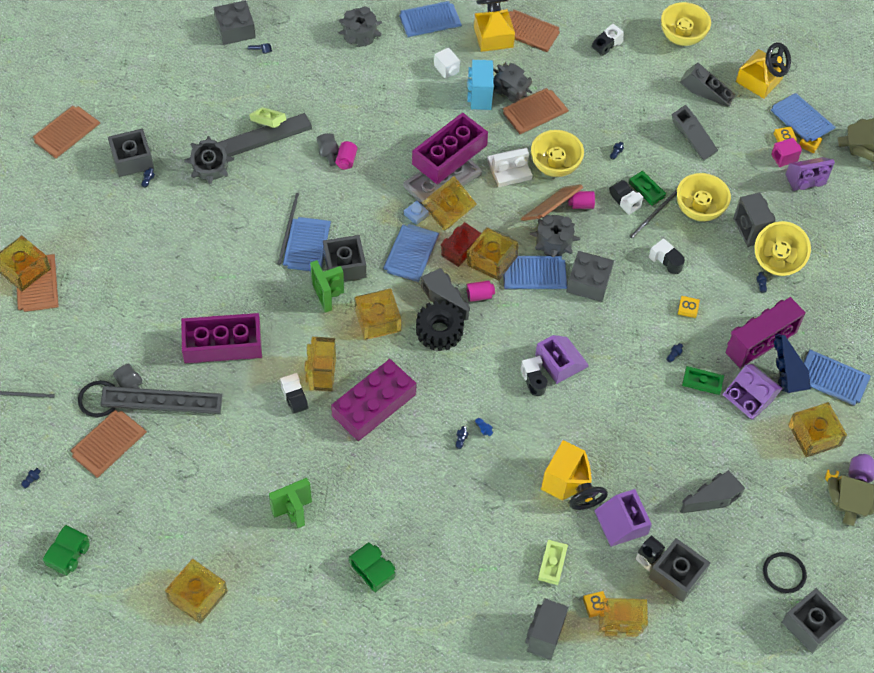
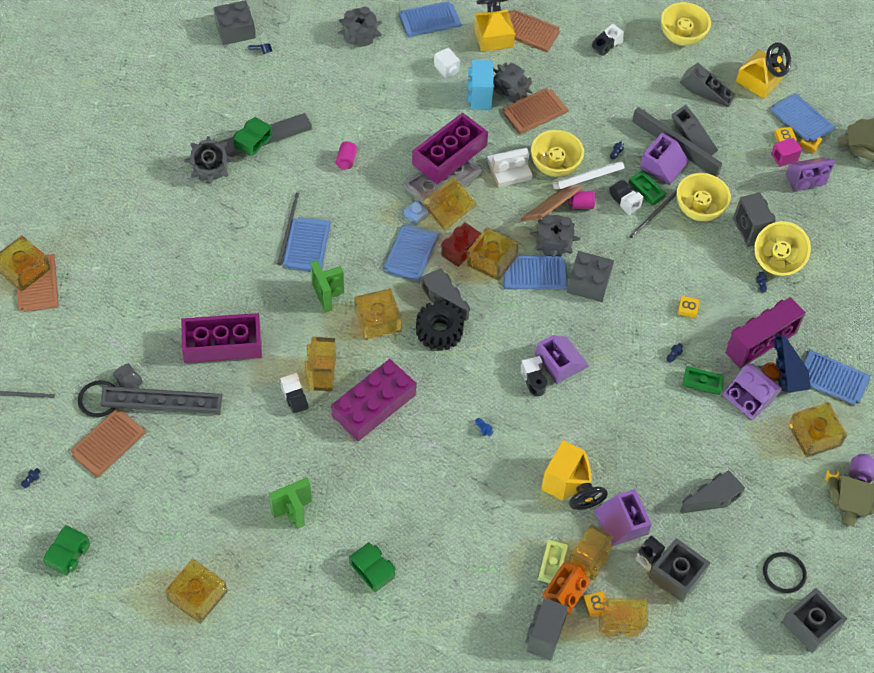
nougat window [33,106,101,158] -> none
dark grey brick [108,128,154,177] -> none
dark blue piece [141,168,155,188] -> none
yellowish green plate [249,107,286,127] -> none
dark grey piece [316,133,339,166] -> none
dark grey brick [323,235,366,281] -> none
dark blue piece [455,426,469,449] -> none
dark pink brick [466,280,495,302] -> none
leg [649,238,685,274] -> none
none -> green brick [233,117,273,156]
none -> orange brick [542,562,590,614]
none -> white tile [552,162,624,189]
none -> clear yellow brick [568,524,613,581]
none -> dark grey tile [632,107,722,177]
none -> medium lavender slope [640,133,689,185]
none -> orange tile [762,362,780,382]

